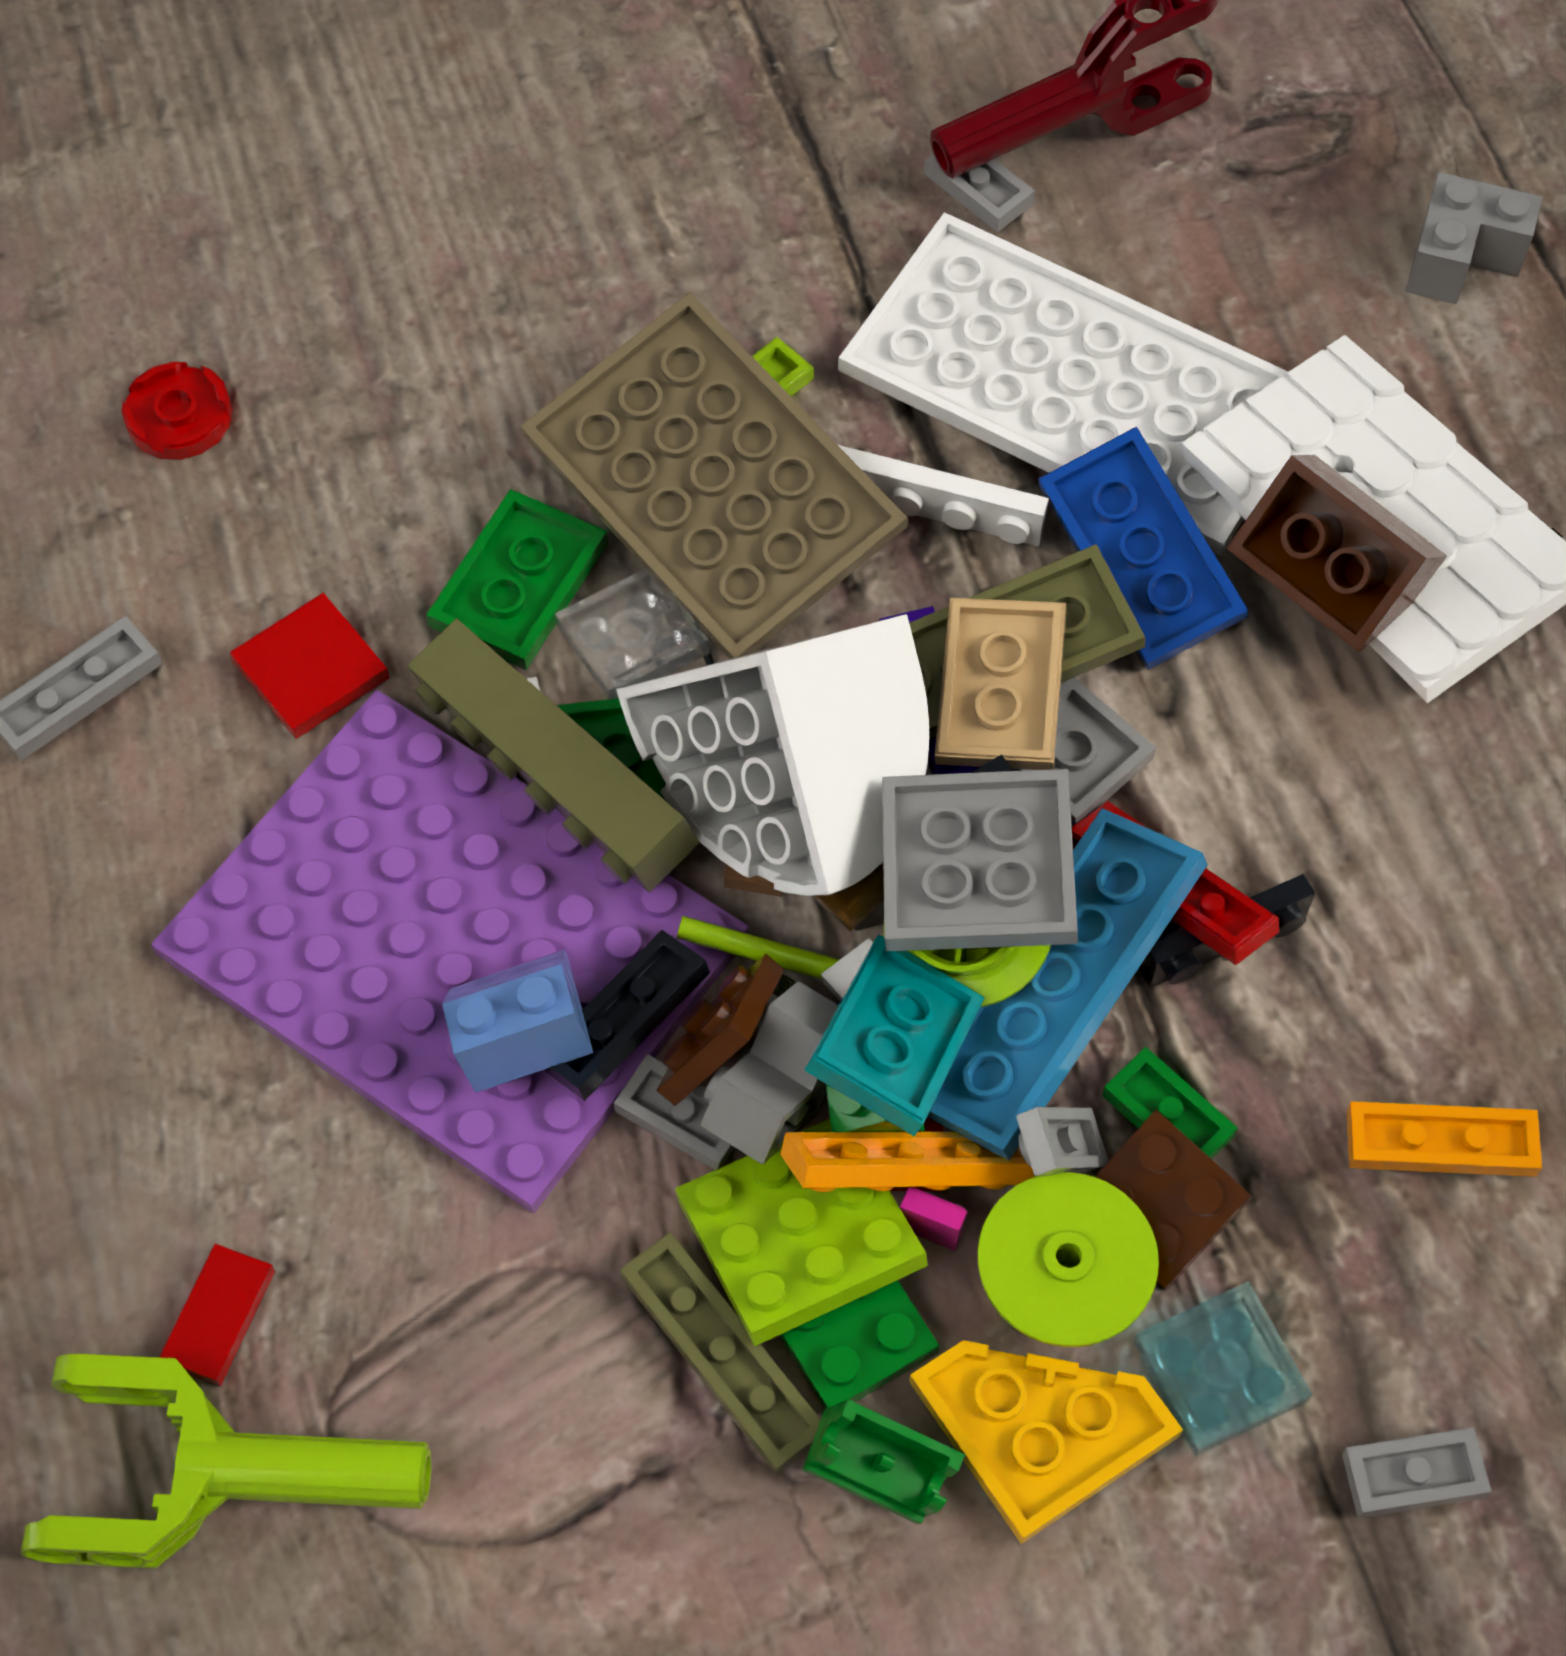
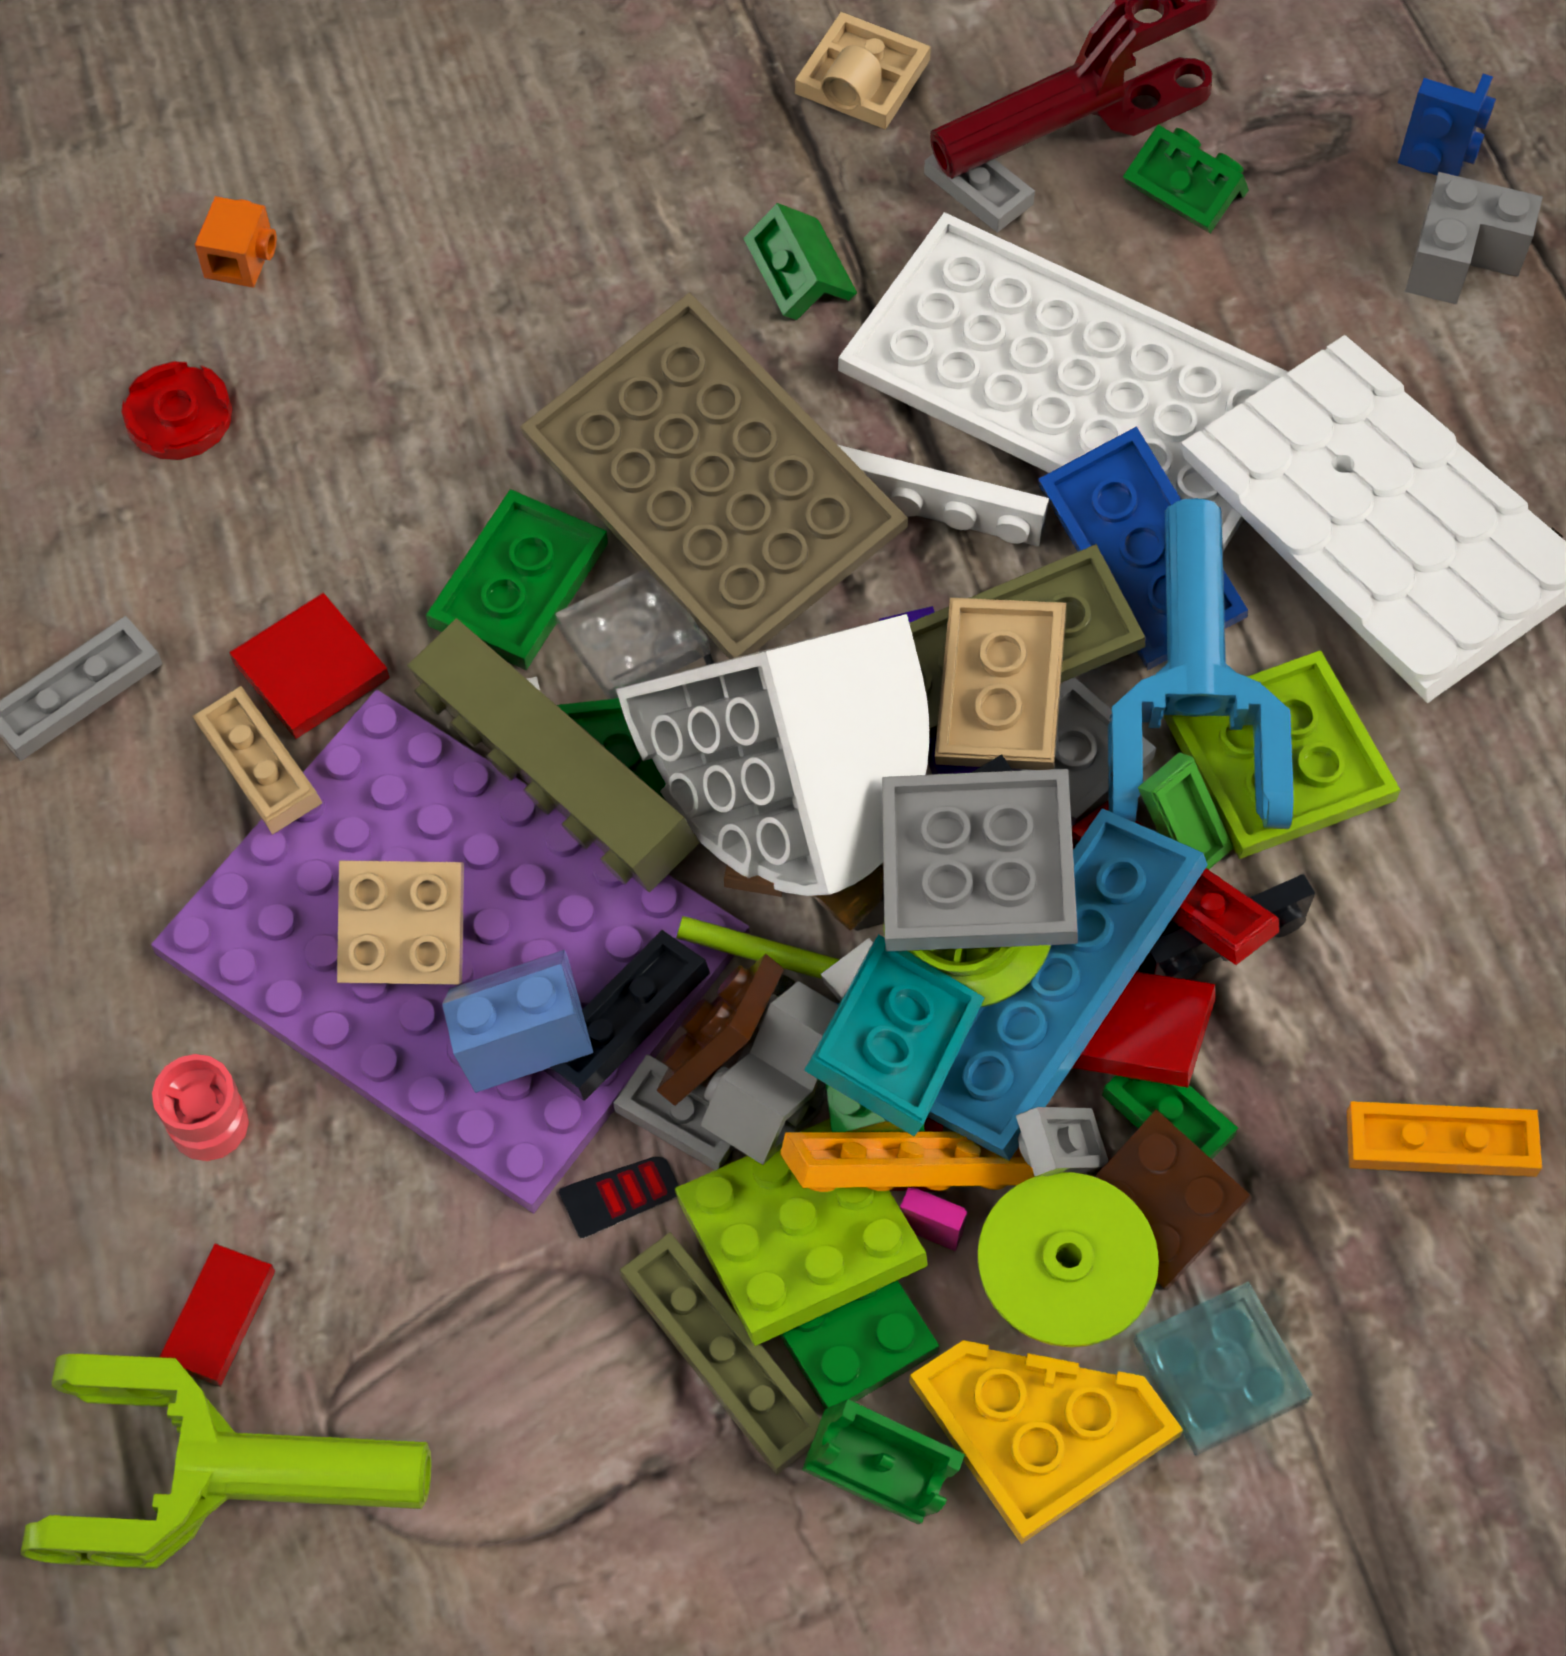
lime tile [752,337,814,396] -> none
reddish brown slope [1227,455,1447,652] -> none
light grey plate [1342,1427,1492,1519] -> none
none -> coral wheel [152,1054,249,1161]
none -> tan tile [192,686,323,835]
none -> orange brick [195,196,277,288]
none -> tan plate [337,860,464,985]
none -> black sticker [559,1157,679,1239]
none -> green panel [743,203,857,320]
none -> tan plate [795,12,931,130]
none -> red tile [1072,972,1216,1088]
none -> dark azure piece [1108,498,1293,829]
none -> green bracket [1123,124,1249,234]
none -> bright green tile [1138,752,1234,870]
none -> lime plate [1163,650,1401,859]
none -> blue bracket [1398,73,1496,176]

